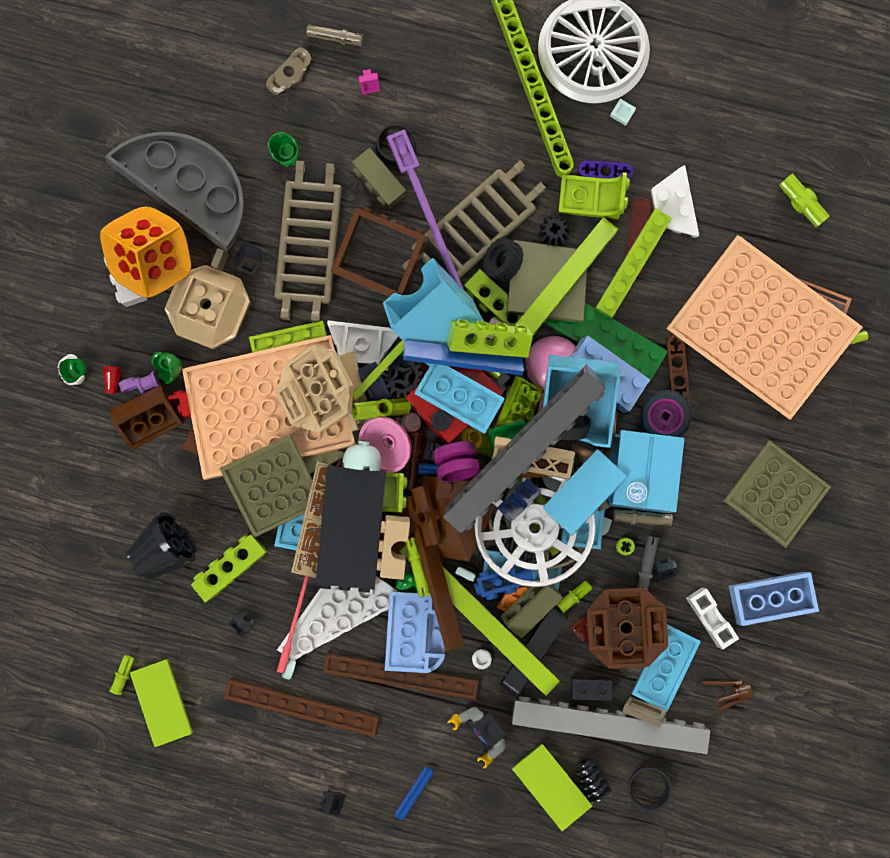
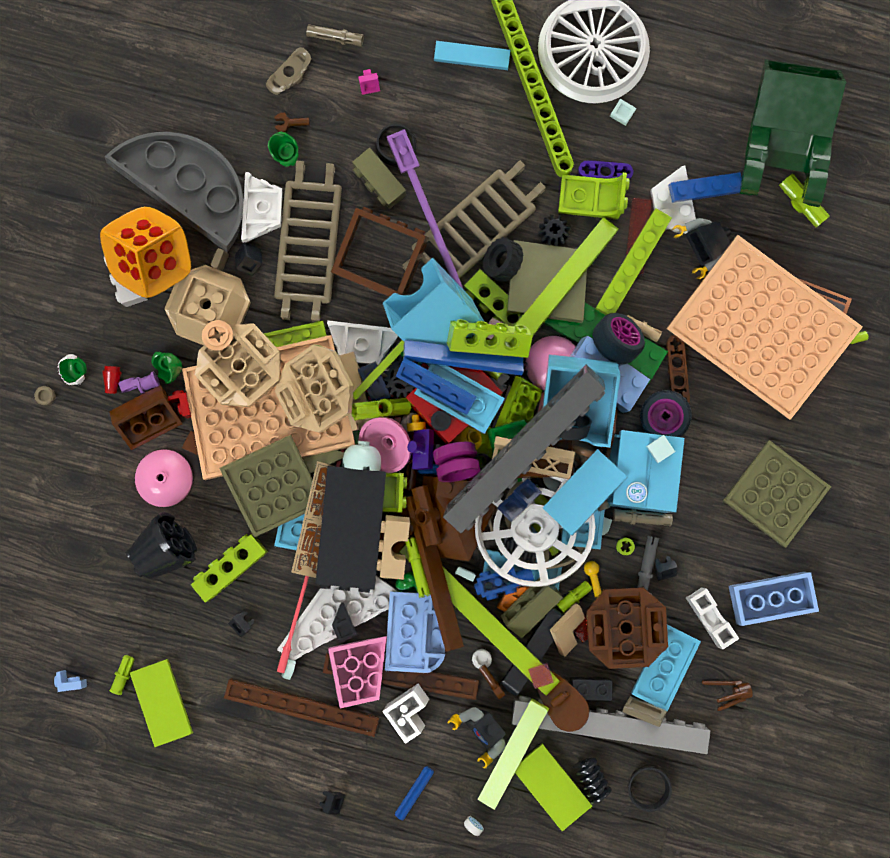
none -> dark tan tile [34,386,56,406]
none -> light blue bracket [54,670,87,692]
none -> bright pink dish [135,450,193,507]
none -> tan piece [195,324,281,408]
none -> light nougat gear [202,320,233,351]
none -> white wing [241,172,283,242]
none -> reddish brown bar [274,112,310,133]
none -> bright pink wedge [328,636,387,708]
none -> black tile [332,601,358,643]
none -> white brick [382,684,429,744]
none -> blue plate [396,358,477,415]
none -> yellow tile [407,415,426,431]
none -> dark purple tile [407,429,434,470]
none -> medium azure tile [434,41,510,70]
none -> white tile [464,816,484,836]
none -> tile [478,699,549,810]
none -> reddish brown bar [479,664,505,699]
none -> clear pink tile [528,663,554,689]
none -> reddish brown shield [537,670,589,732]
none -> tan tile [550,603,585,657]
none -> yellow bar [584,561,602,597]
none -> black wheel [592,313,645,365]
none -> tan pin [627,315,662,343]
none -> light aqua tile [646,435,675,463]
none -> blue plate [668,173,742,203]
none -> black torso [671,218,731,279]
none -> dark green piece [739,59,846,207]

